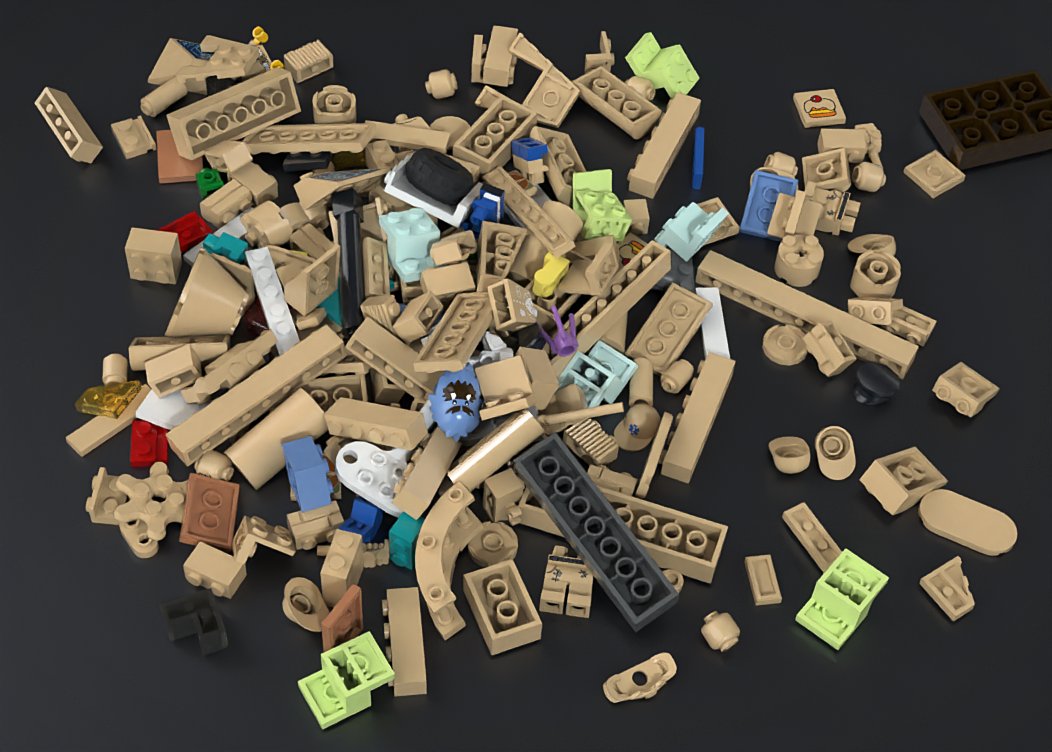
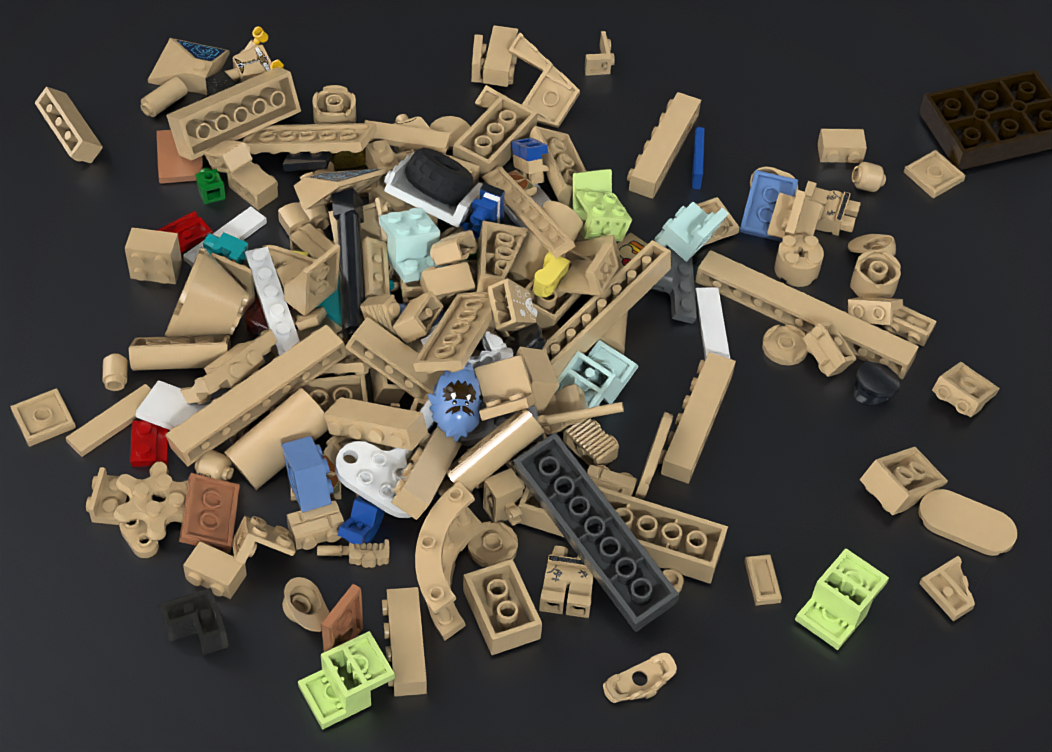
clear yellow wing [75,380,142,419] -> none
tan plate [111,115,157,159] -> none
tan brick [145,344,203,398] -> none
tan wing [176,35,260,83] -> none
tan brick [200,179,253,229] -> none
tan brick [240,201,293,248] -> none
tan brick [284,40,333,83] -> none
tan brick [320,529,364,607] -> none
teal brick [389,511,425,570] -> none
tan head [425,69,458,99] -> none
medium lavender plant [535,305,579,357] -> none
tan brick [572,66,662,139] -> none
tan cap [614,403,660,452] -> none
tan brick [623,199,650,235] -> none
tan tile [624,282,713,377] -> none
yellowish green bracket [625,32,699,99] -> none
tan head [625,76,655,101] -> none
tan brick [629,357,653,407] -> none
tan brick [660,359,694,393] -> none
tan head [701,611,740,652] -> none
tan head [764,152,798,177] -> none
tan cap [768,437,810,474] -> none
tan plate [782,502,842,573] -> none
tan tile [793,89,846,128] -> none
tan slope [802,148,851,193] -> none
tan cap [815,426,856,480] -> none
tan piece [854,123,883,168] -> none
none -> tan tile [10,388,76,447]

